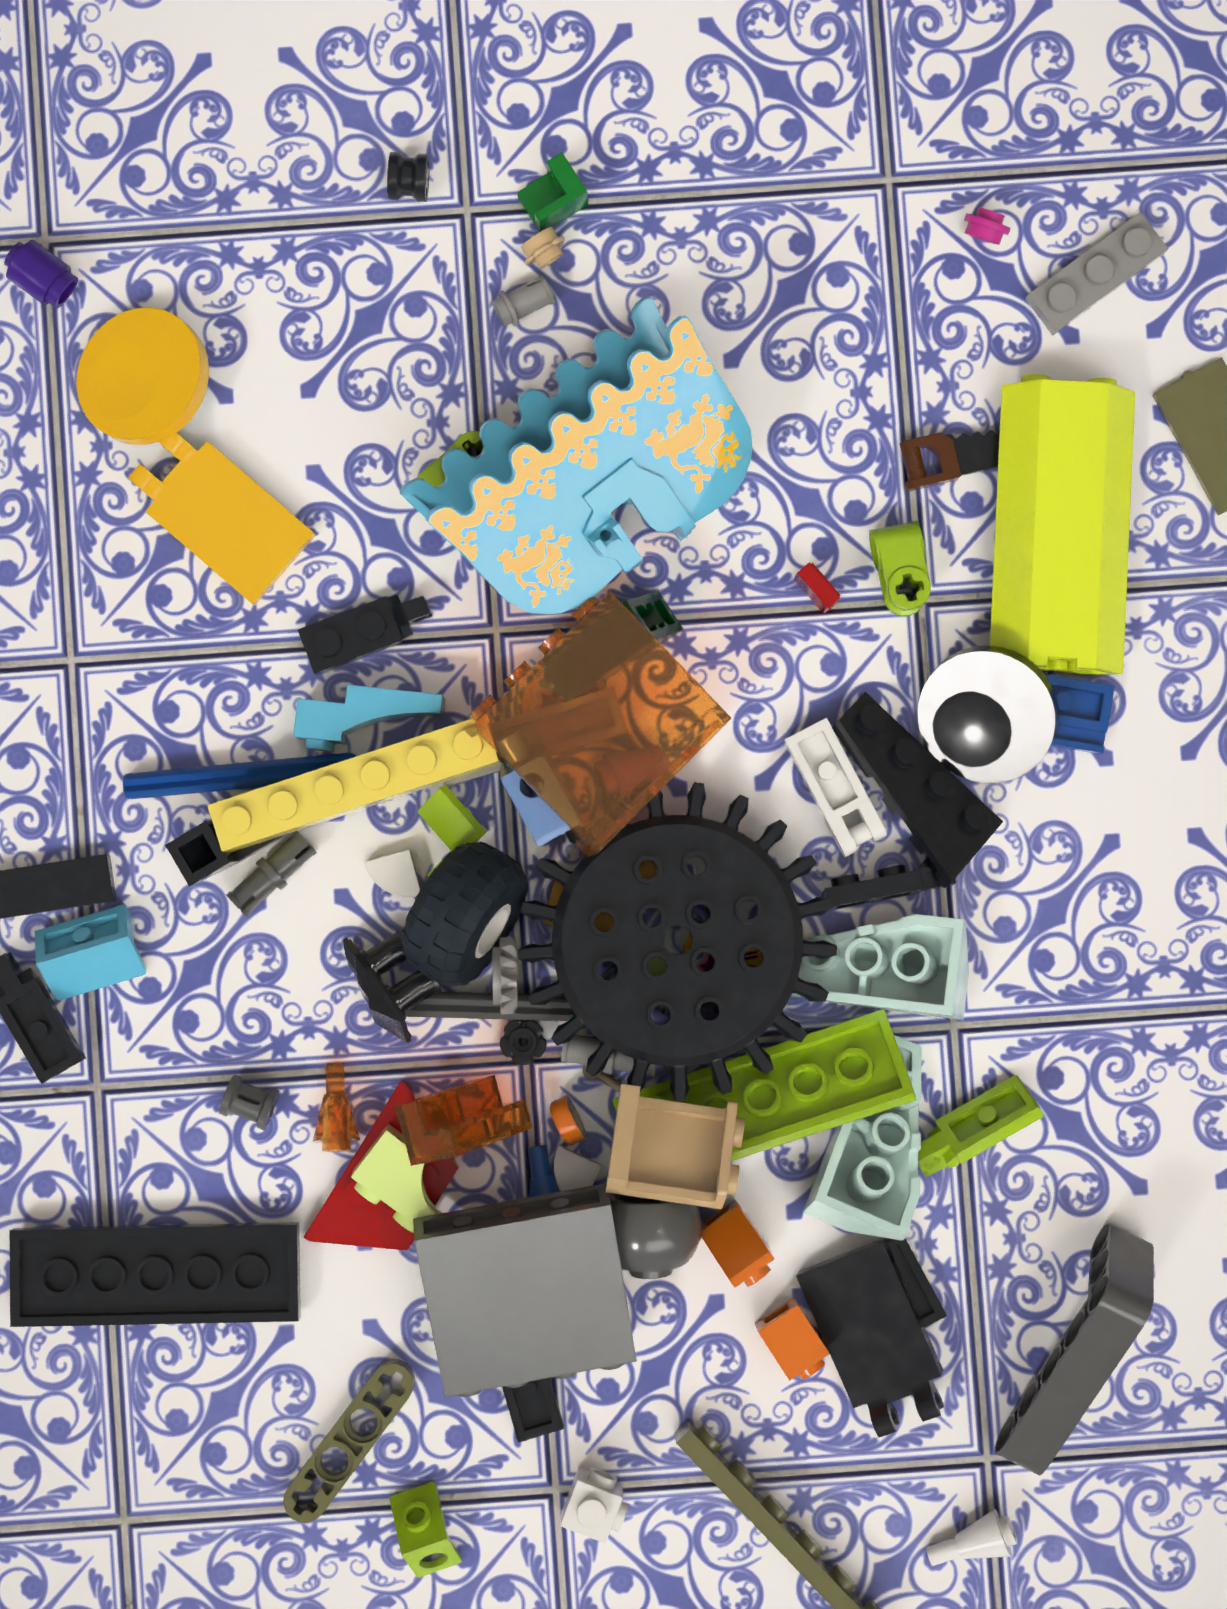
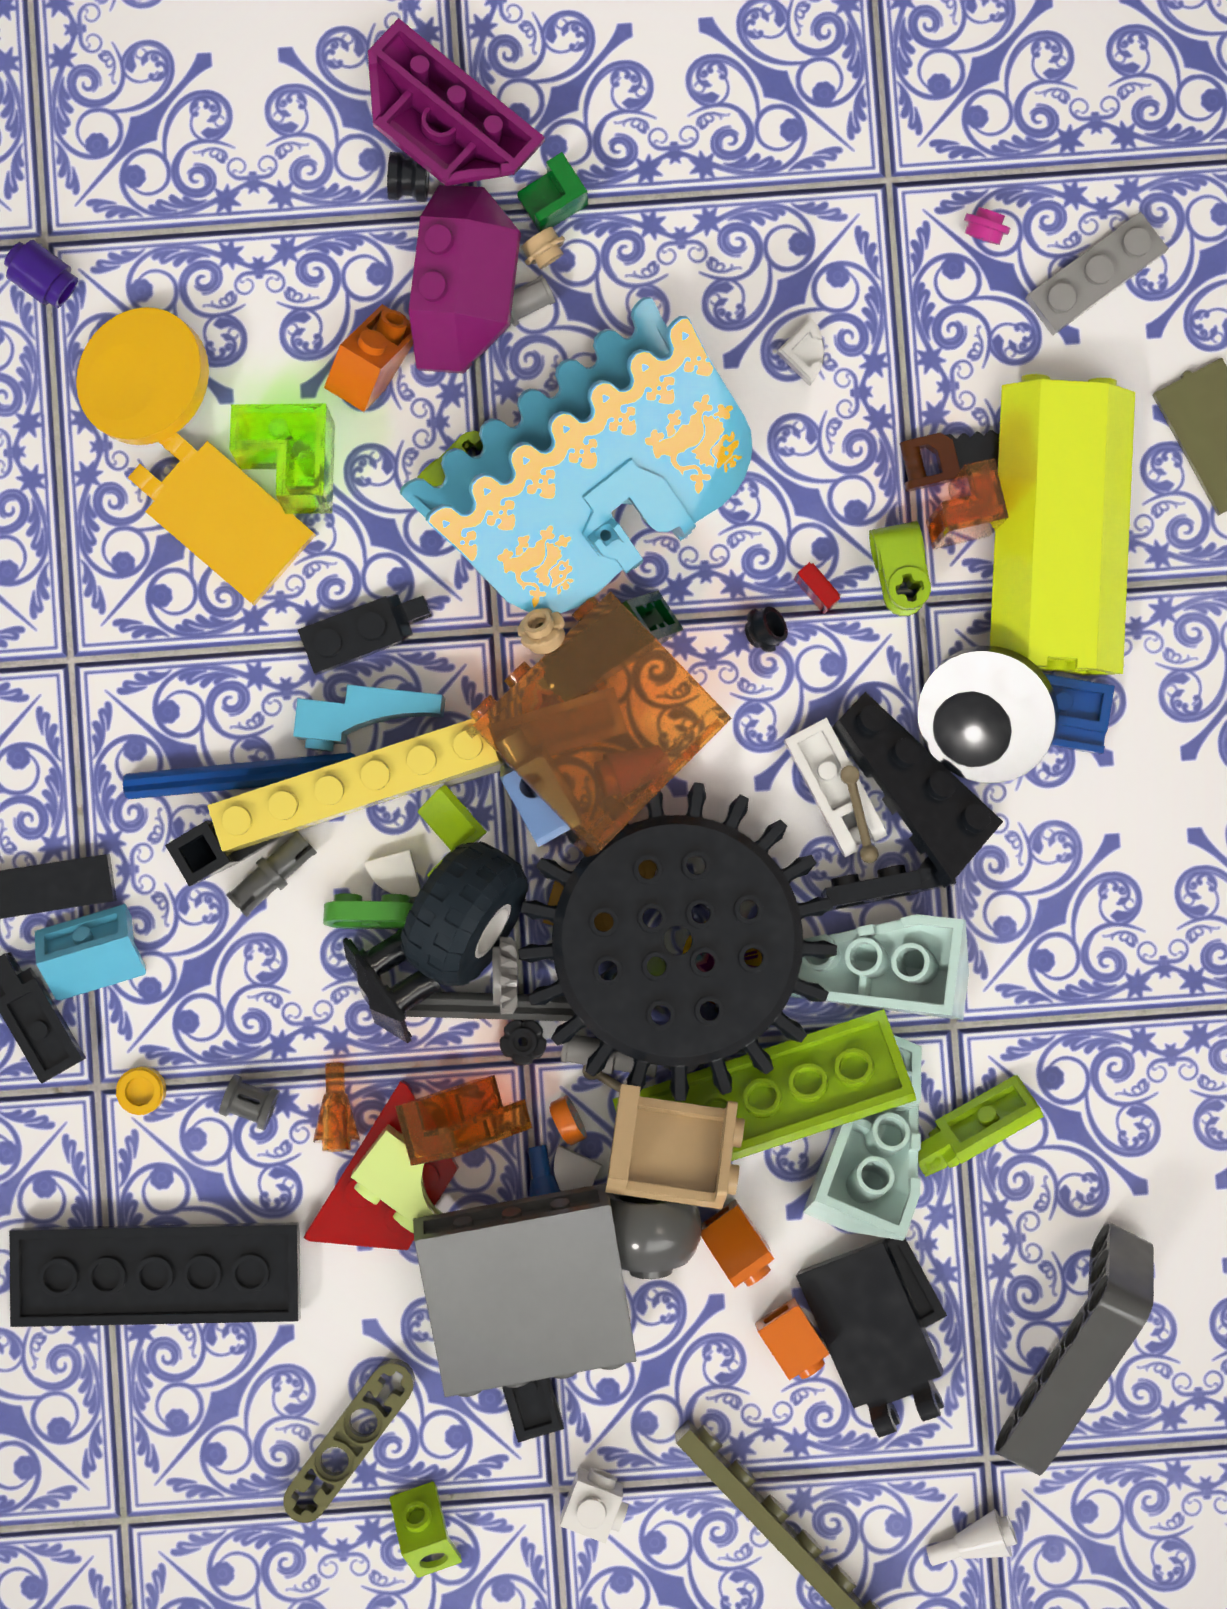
none -> yellow tile [116,1066,167,1115]
none -> clear neon green brick [229,403,335,514]
none -> bright green plate [323,893,413,929]
none -> orange slope [324,304,413,412]
none -> magenta wedge [368,18,545,186]
none -> magenta wedge [409,185,521,374]
none -> tan plate [518,608,565,654]
none -> black plate [745,607,788,652]
none -> white tile [777,317,824,386]
none -> dark tan hinge [840,765,879,863]
none -> clear orange piece [926,458,1009,550]

